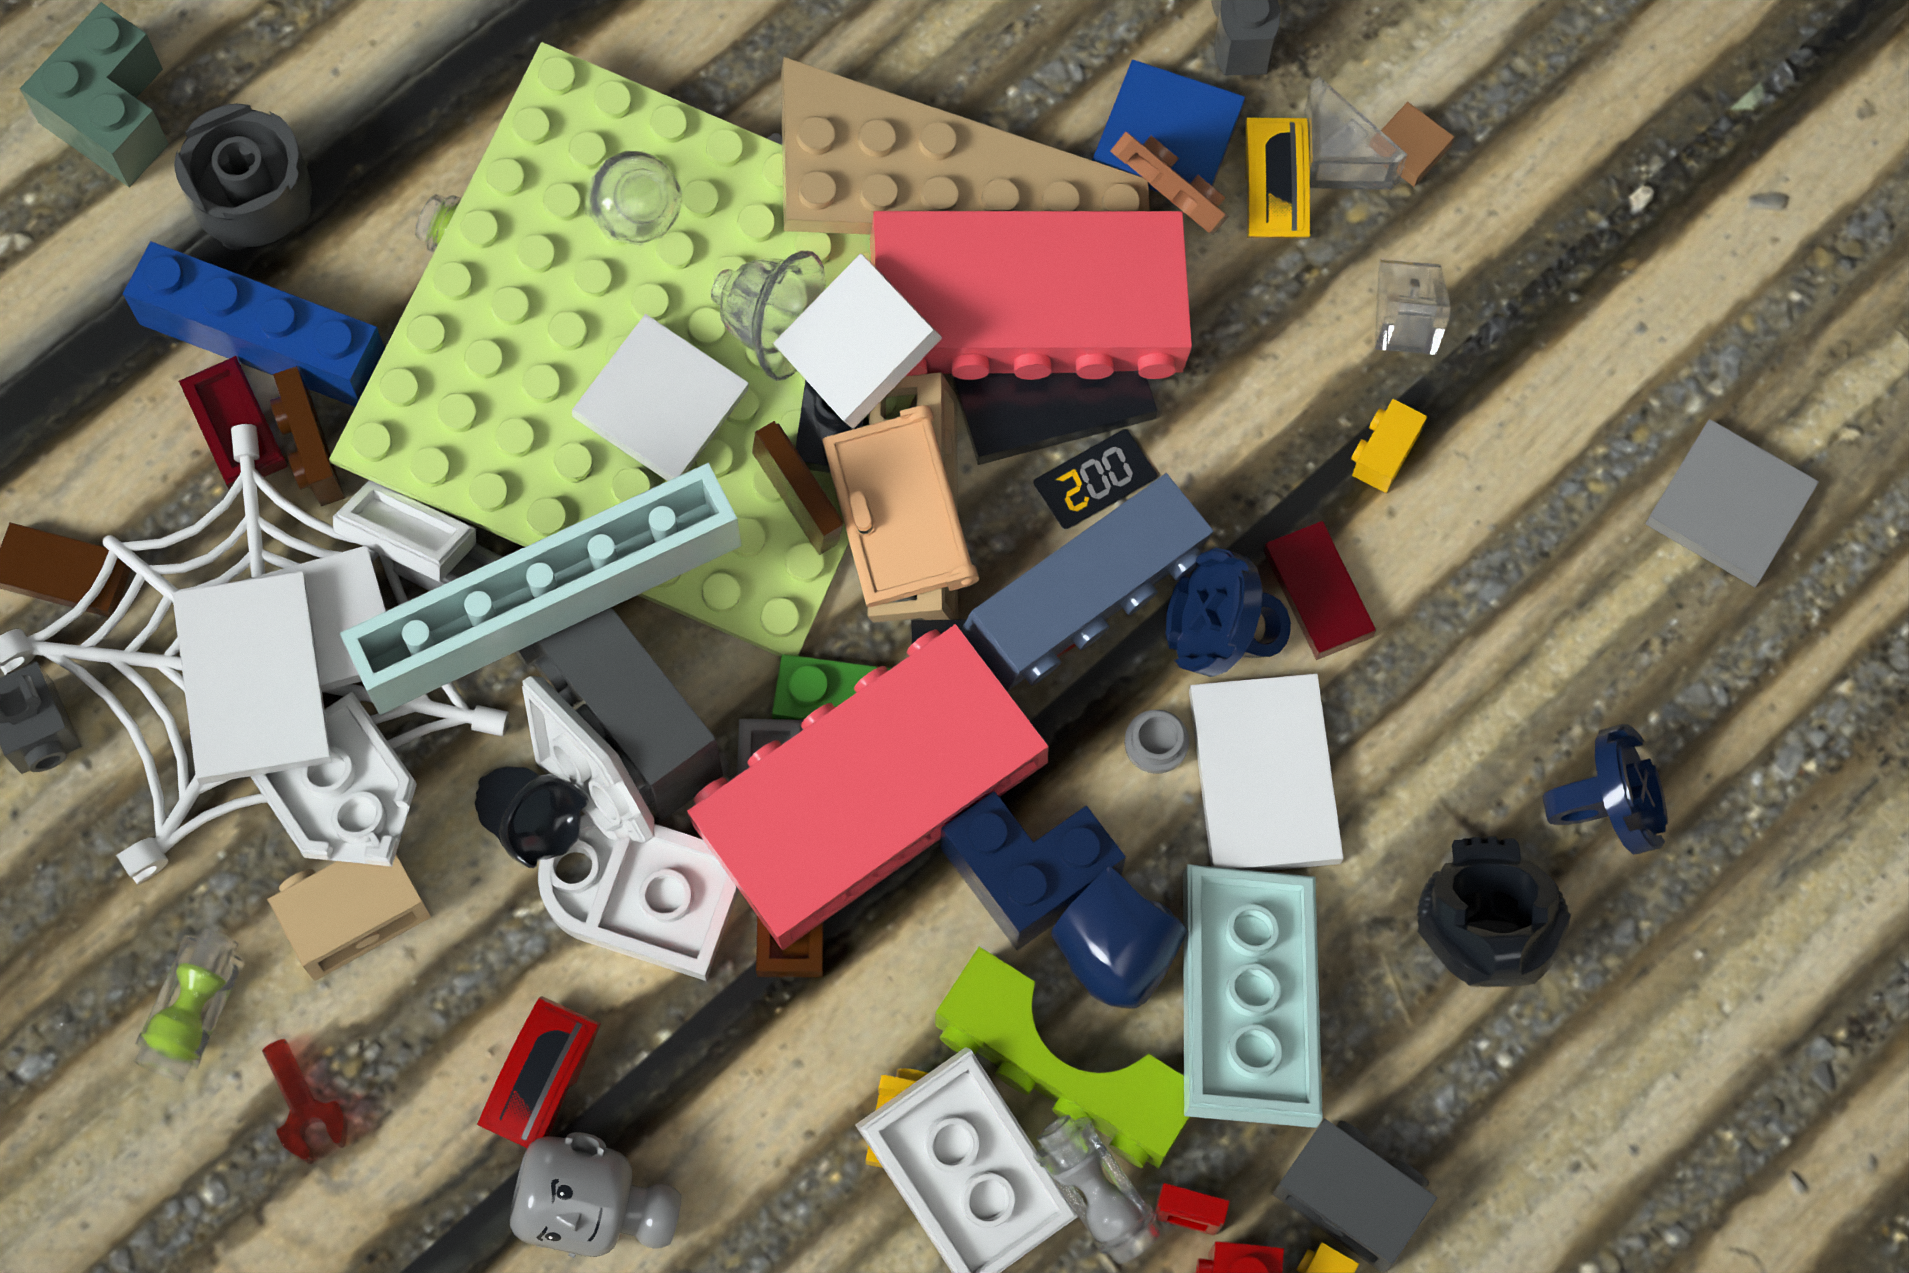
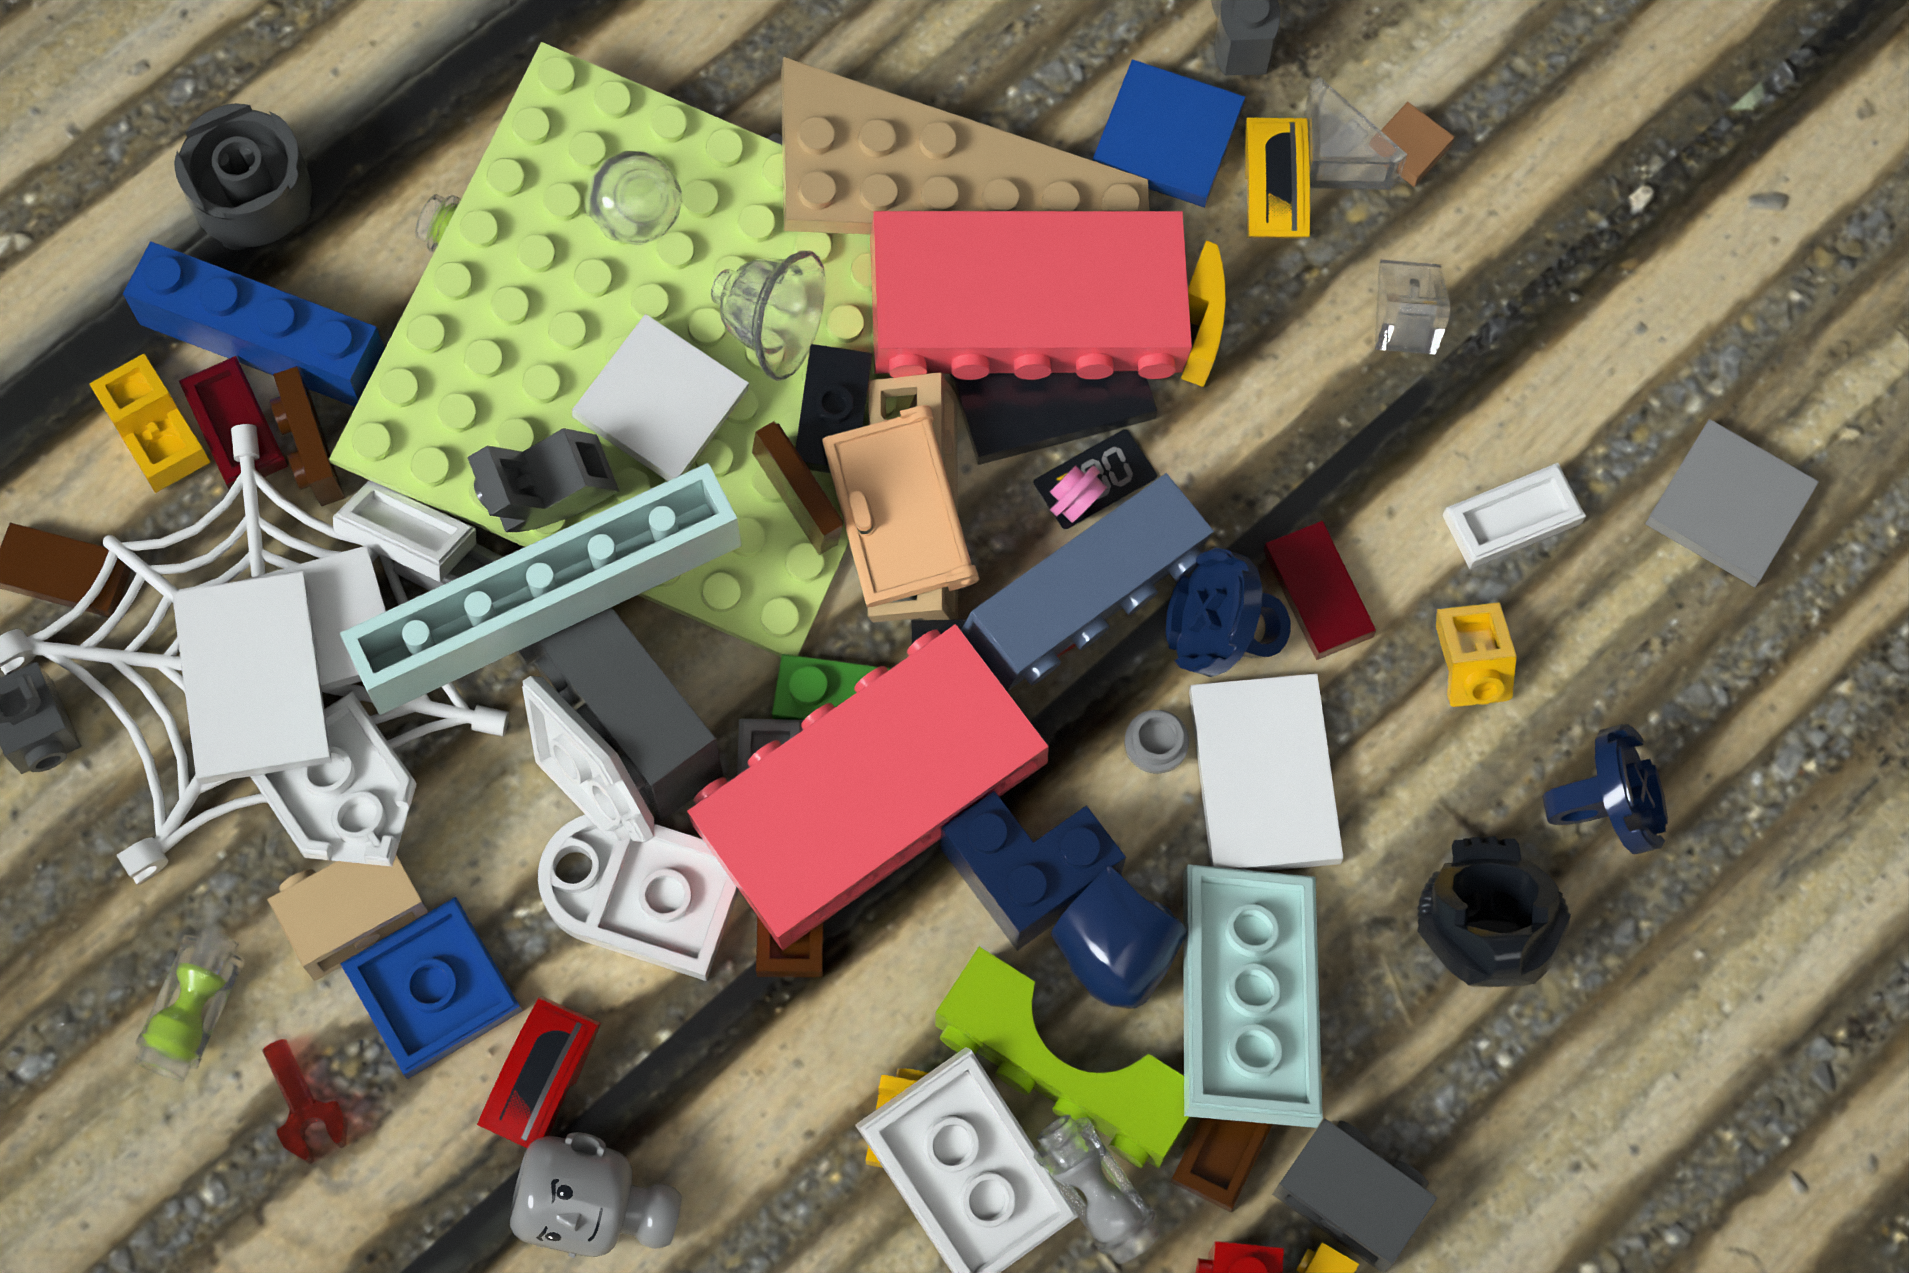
sand green brick [20,2,169,188] -> none
black piece [474,767,589,868] -> none
white tile [773,253,942,429] -> none
nougat wing [1110,132,1229,235] -> none
red tile [1153,1183,1230,1236] -> none
yellow piece [1351,399,1427,494] -> none
none -> yellow slope [89,354,210,493]
none -> blue tile [341,897,522,1079]
none -> dark grey brick [467,428,619,532]
none -> bright pink plate [1050,465,1107,523]
none -> reddish brown tile [1170,1118,1273,1212]
none -> yellow slope [1181,240,1226,387]
none -> yellow bracket [1436,602,1517,707]
none -> white tile [1442,463,1586,569]

